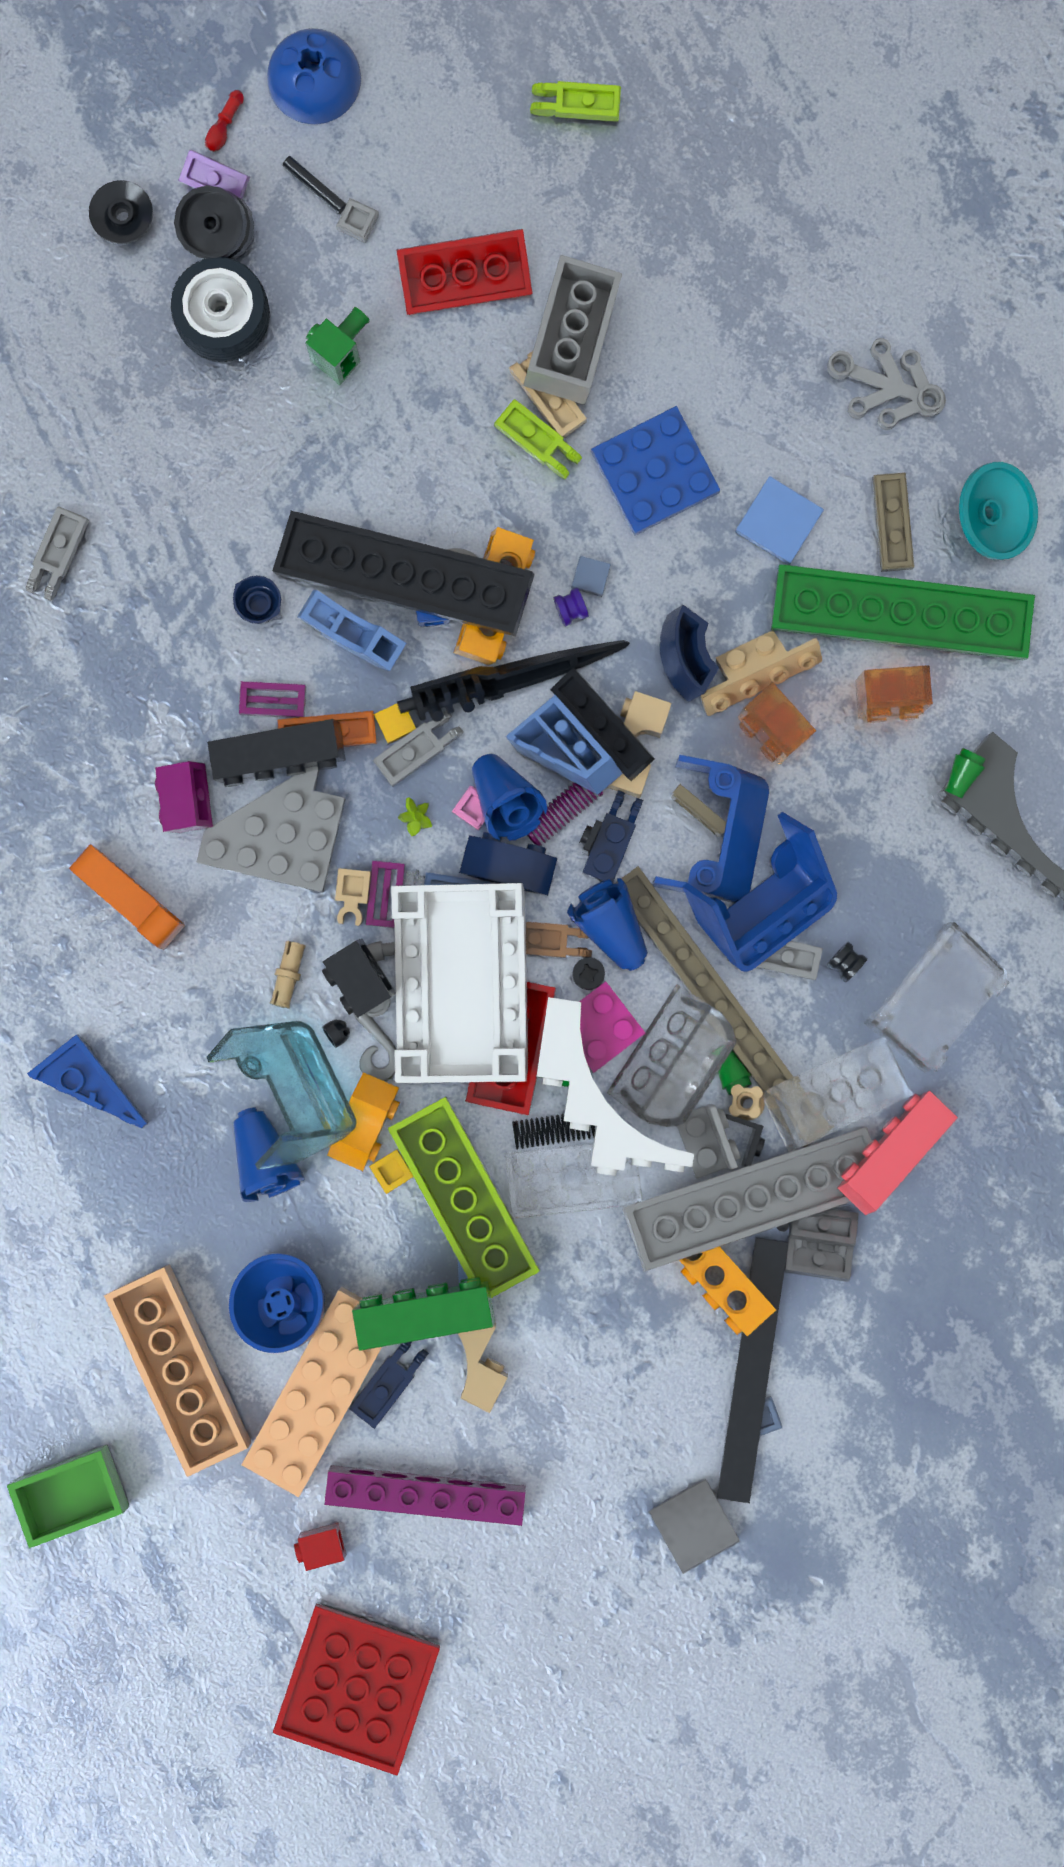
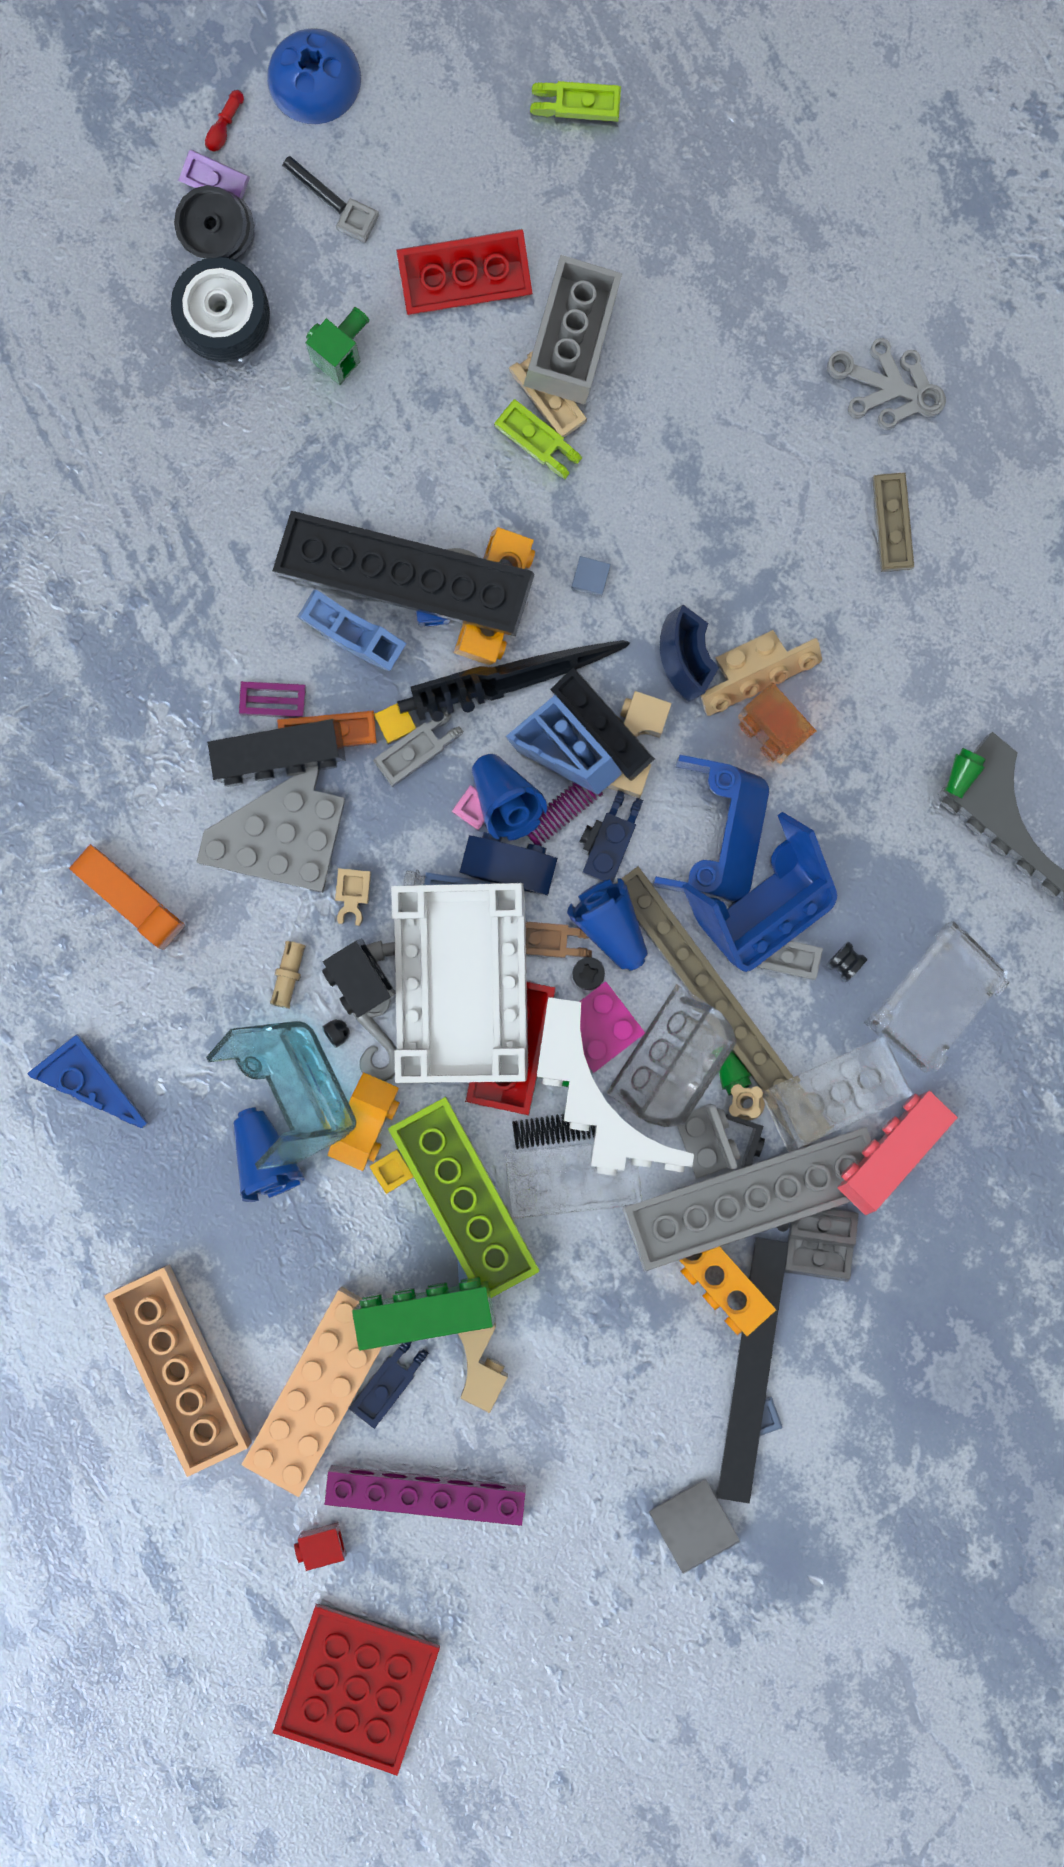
bright green piece [7,1445,129,1549] -> none
light grey hinge [26,506,89,601] -> none
black dish [89,180,153,244] -> none
magenta brick [155,761,213,833] -> none
blue piece [229,1254,325,1353] -> none
dark blue hat [233,575,282,624] -> none
magenta tile [366,861,405,928] -> none
lime plant [398,797,432,836] -> none
dark purple wheel [553,587,589,627] -> none
blue plate [591,406,720,536] -> none
dark tan tile [671,784,727,837] -> none
medium blue tile [735,476,824,565] -> none
green plate [771,564,1035,660] -> none
clear orange brick [855,665,933,723] -> none
teal dish [959,462,1038,560] -> none

